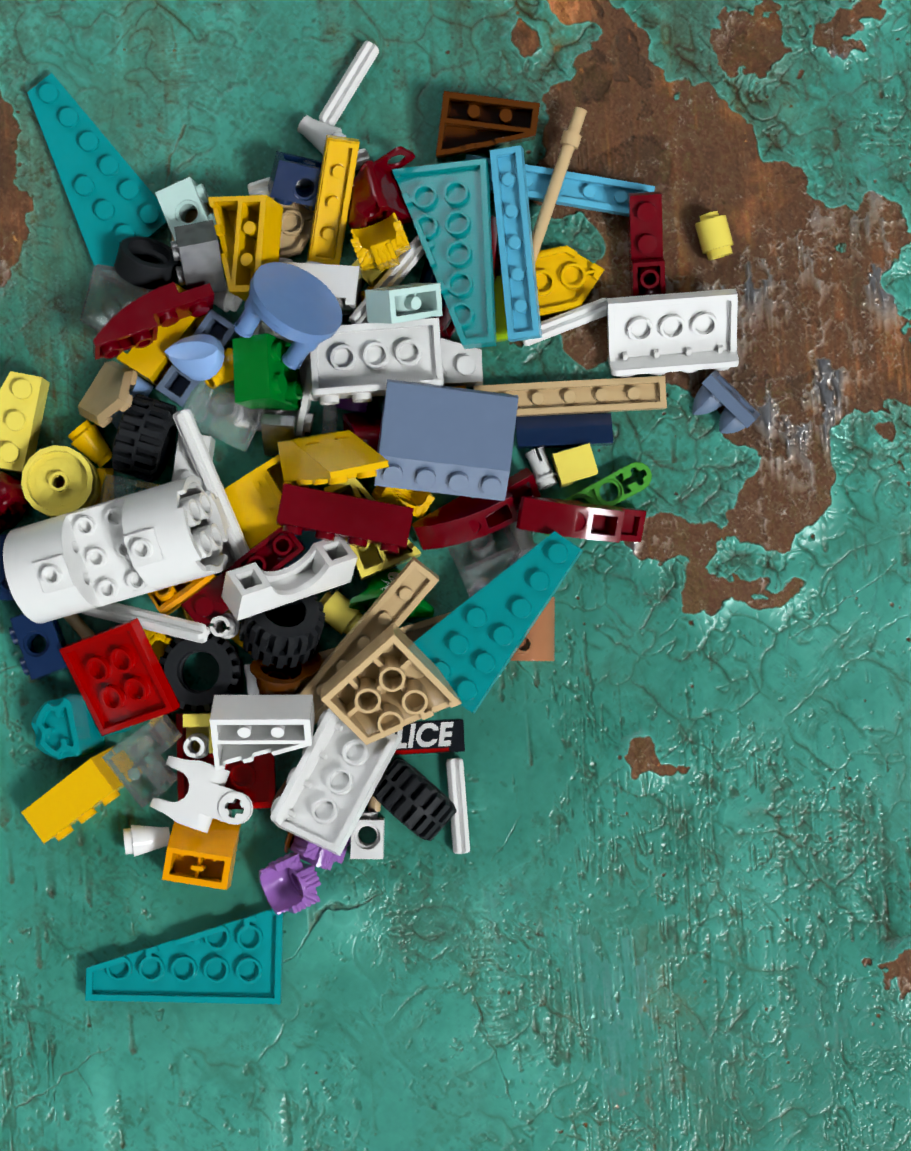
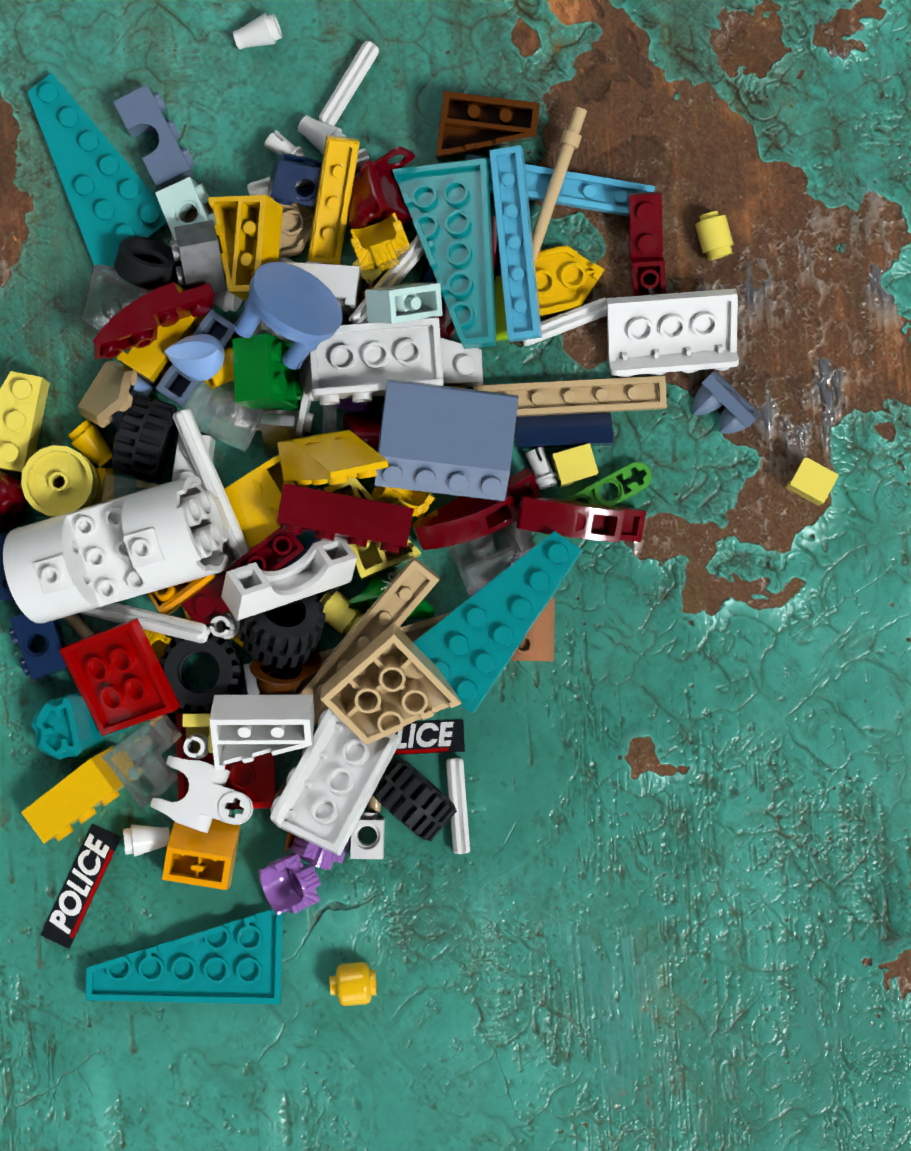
none -> sticker [41,824,121,949]
none -> sand blue arch [113,85,195,190]
none -> white cone [233,13,283,50]
none -> white pin [264,130,306,158]
none -> yellow head [329,962,377,1006]
none -> light yellow panel [785,457,839,506]

